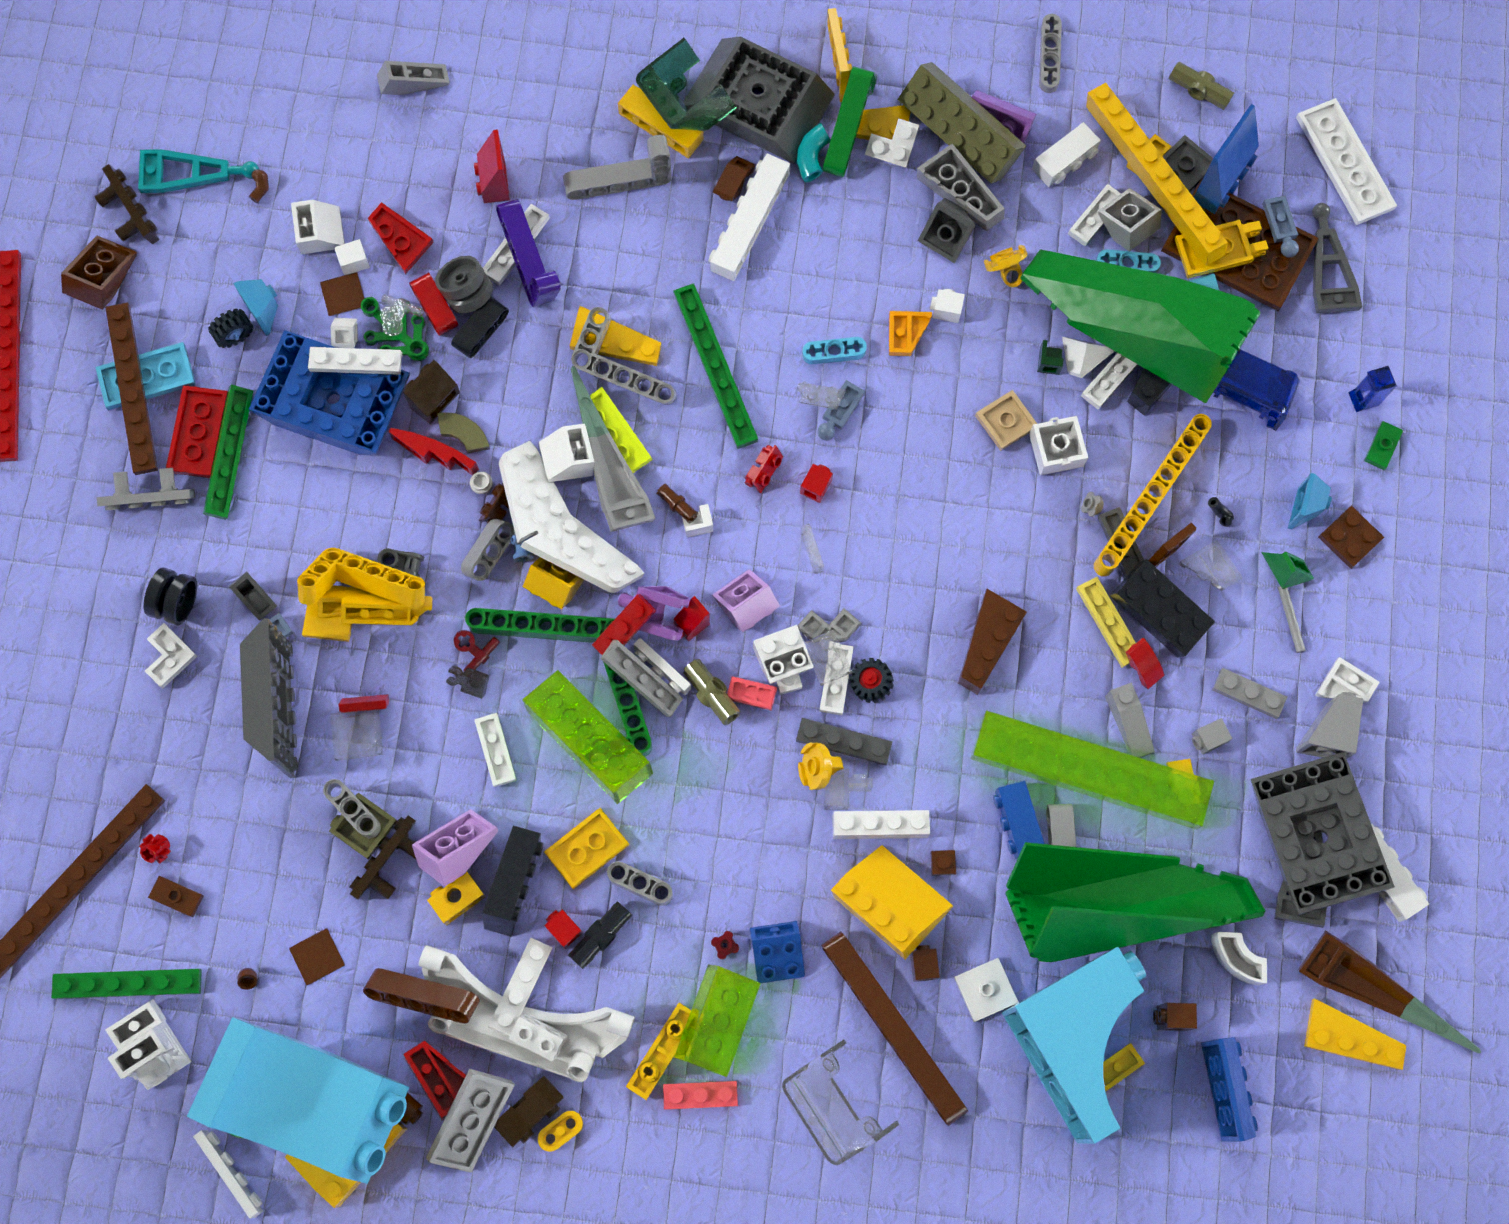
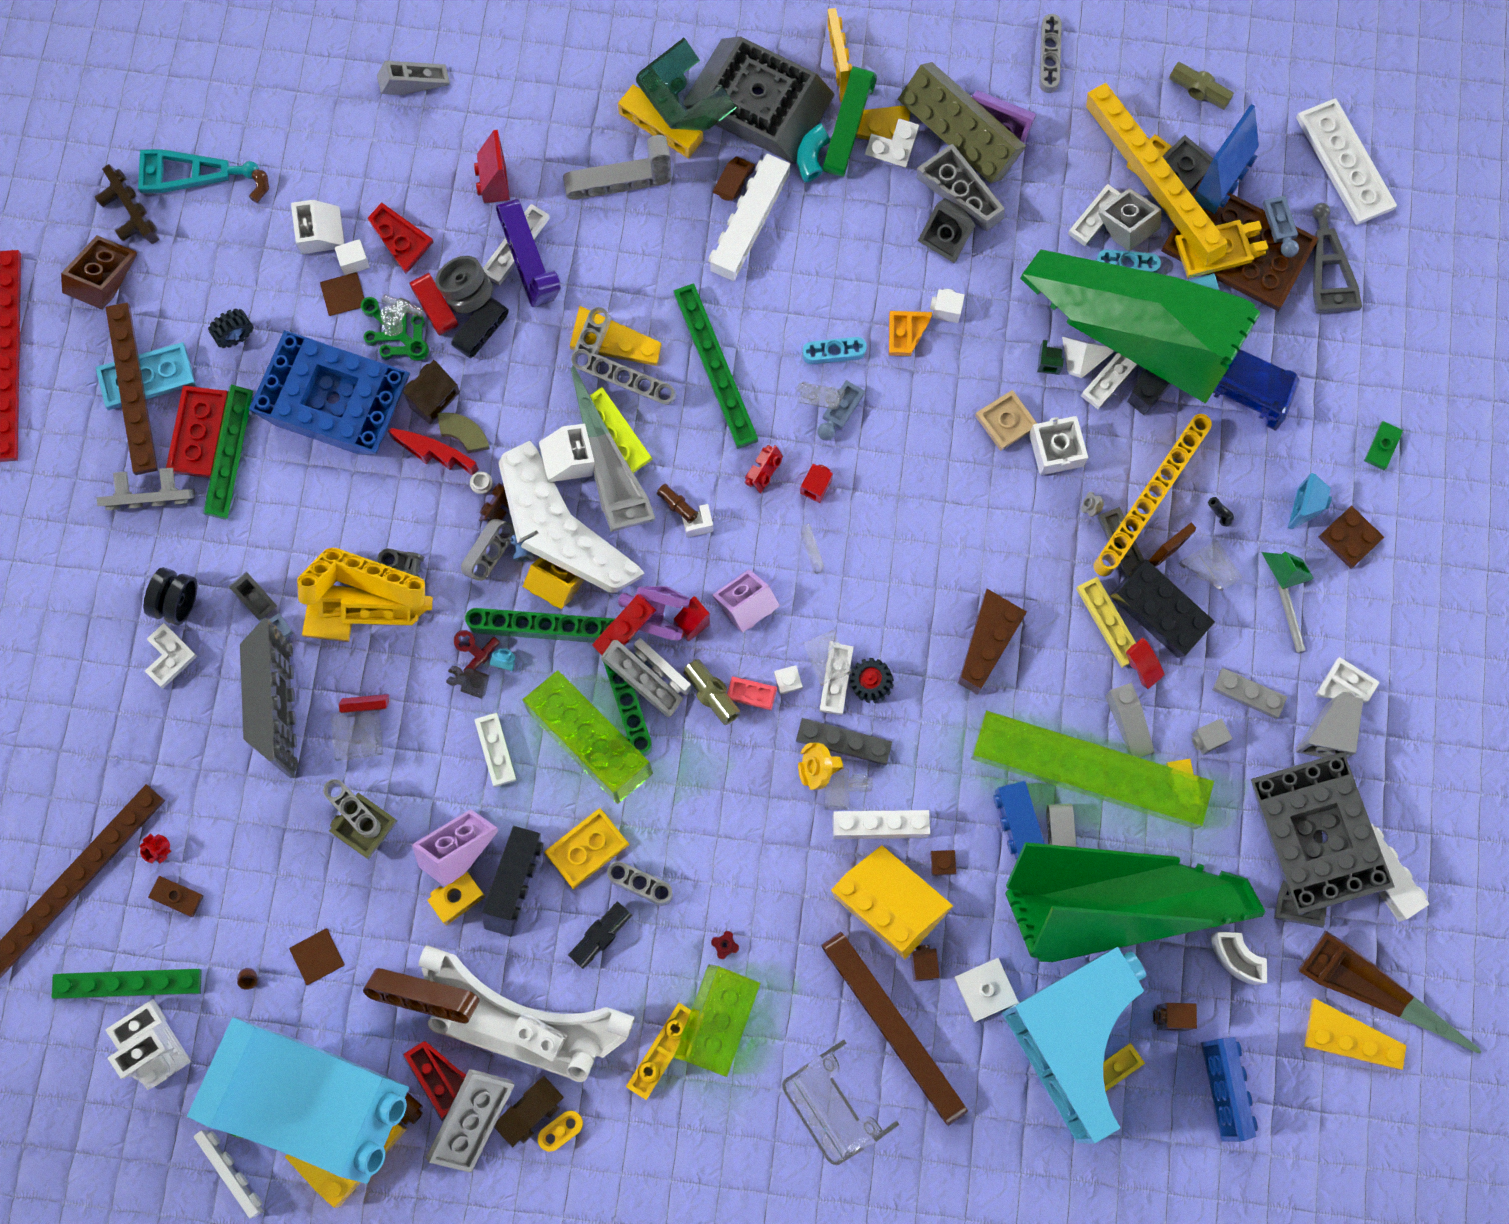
dark azure slope [233,279,278,336] -> none
white plate [308,347,402,375] -> none
white brick [331,318,358,348] -> none
dark brown plate [349,815,416,900] -> none
white plate [488,938,553,1037] -> none
red brick [544,909,583,949] -> none
coral plate [663,1081,738,1110] -> none
blue bracket [749,921,805,984] -> none
white slope [753,625,814,684] -> none
light grey tile [797,608,861,643] -> none
yellow tile [984,245,1028,287] -> none
white brick [1032,122,1101,187] -> none
clear blue window [1348,366,1397,412] -> none
none -> medium azure plate [490,648,515,671]

